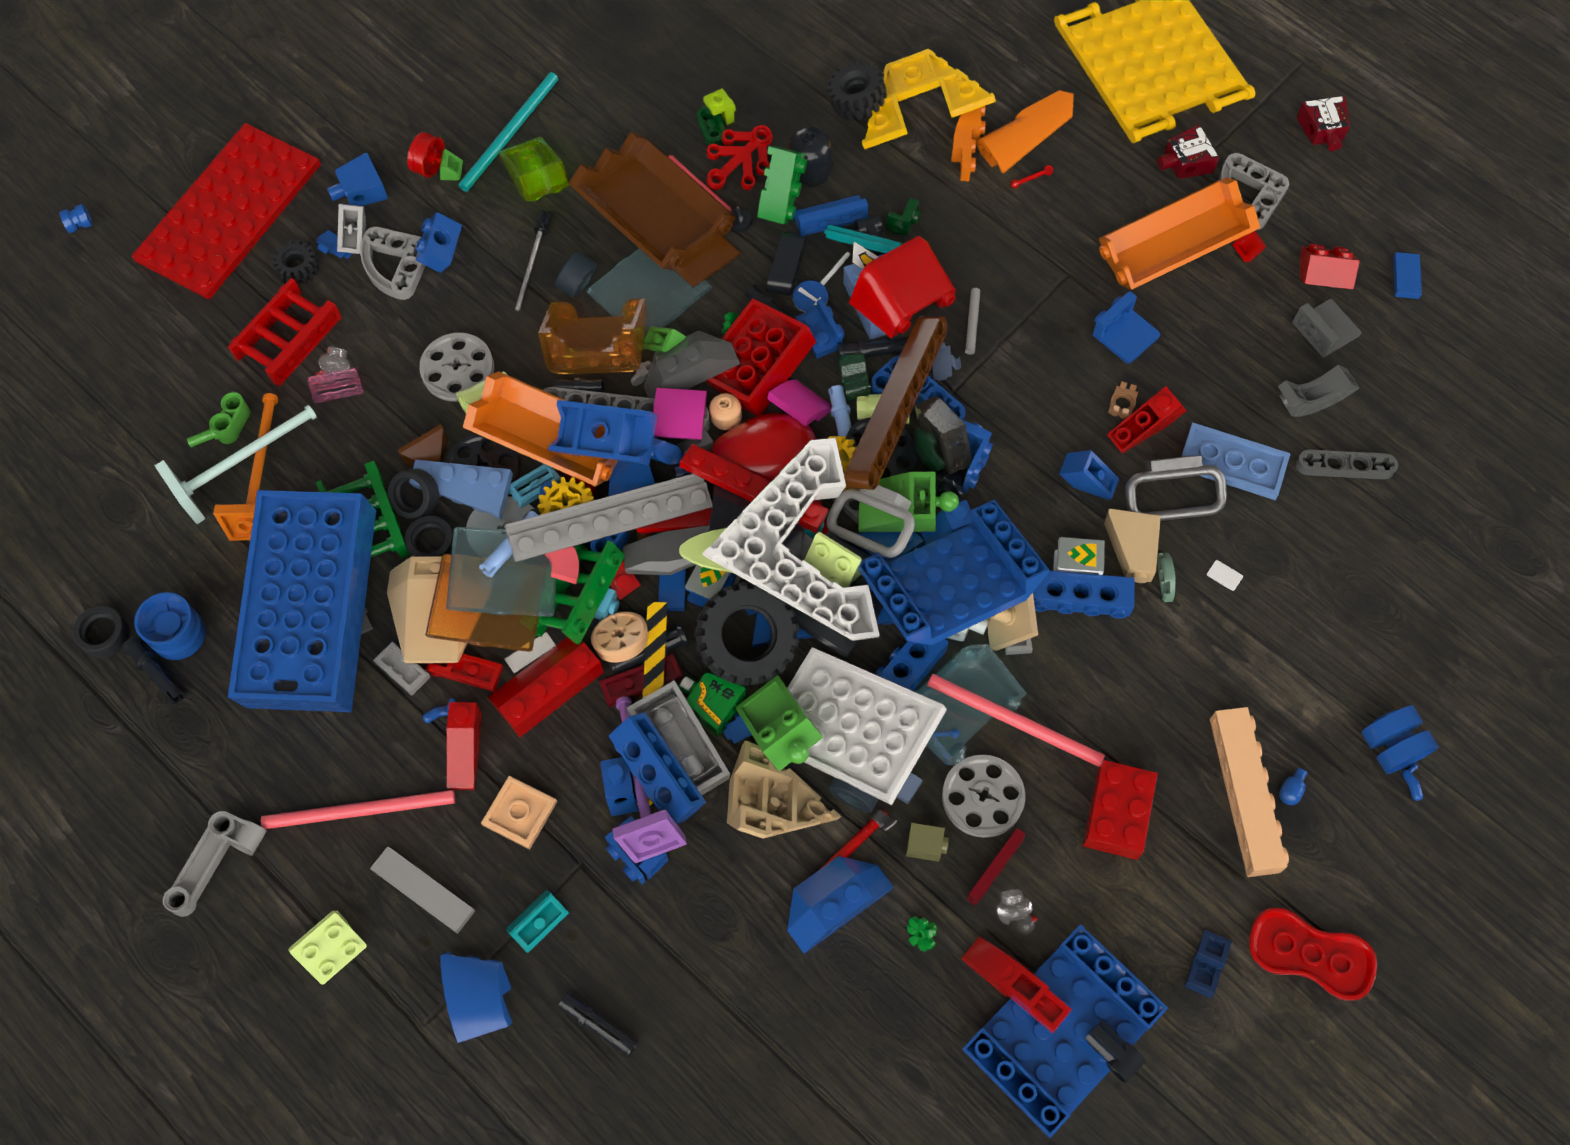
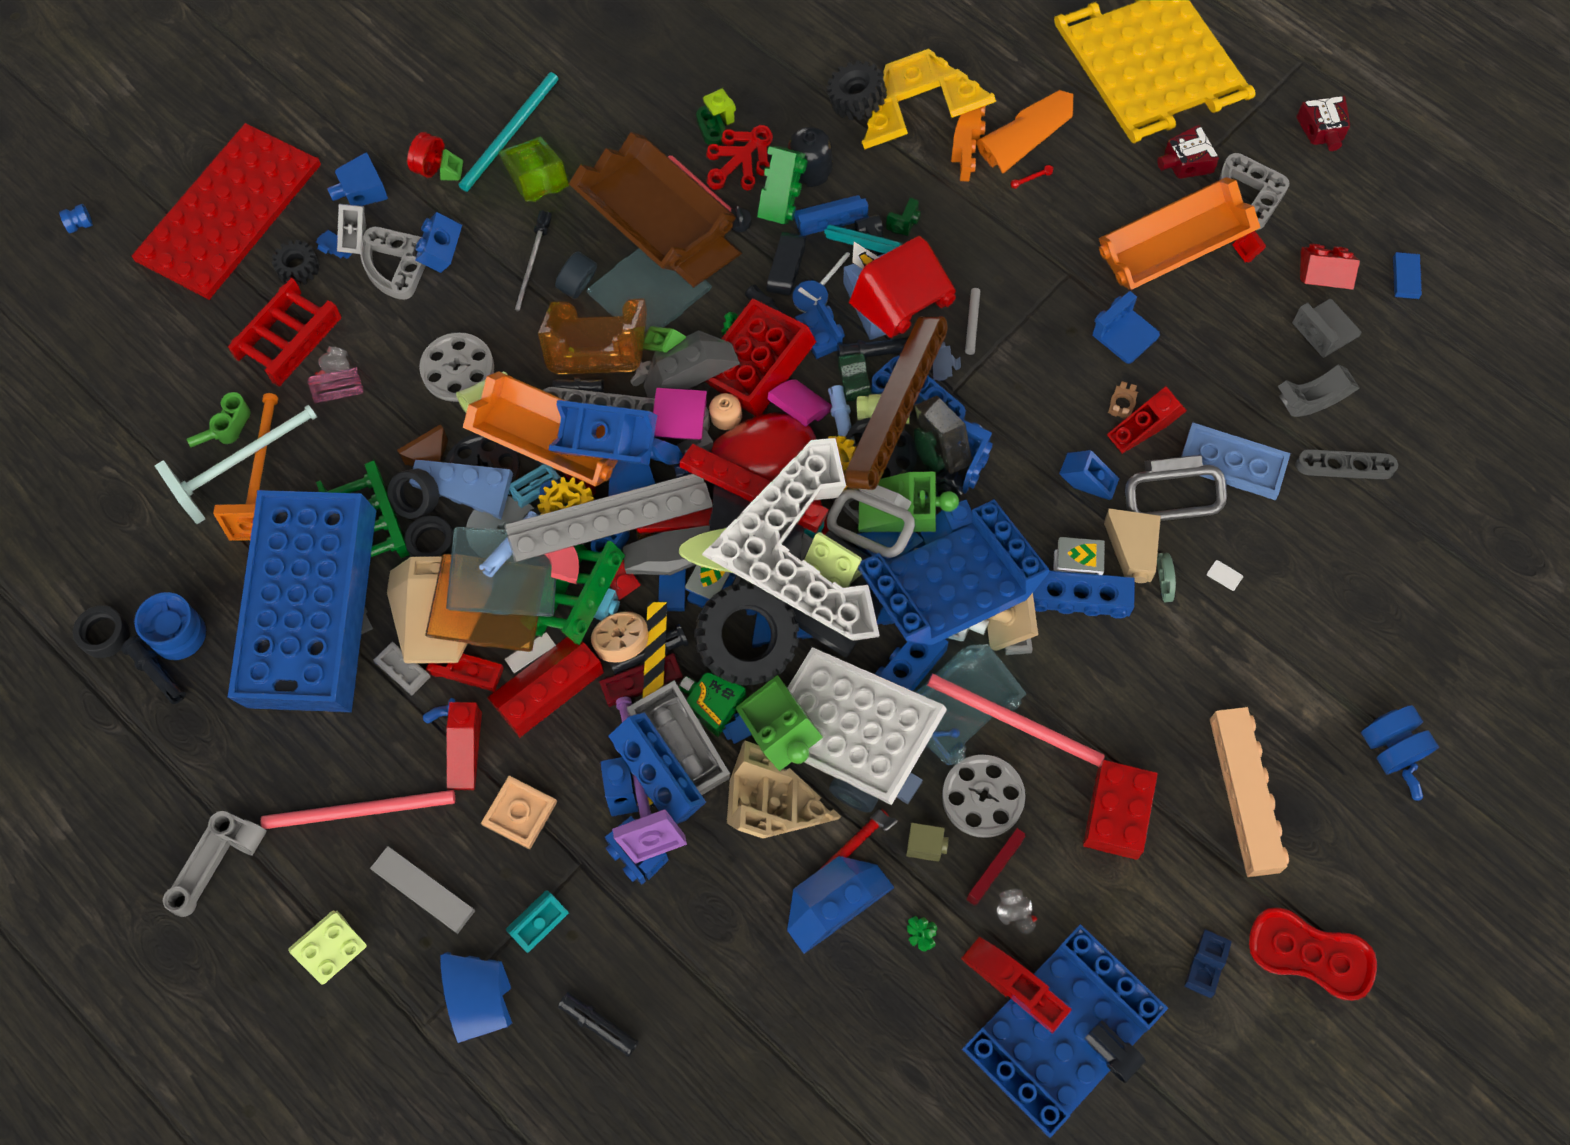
blue cylinder [1279,768,1307,805] -> none

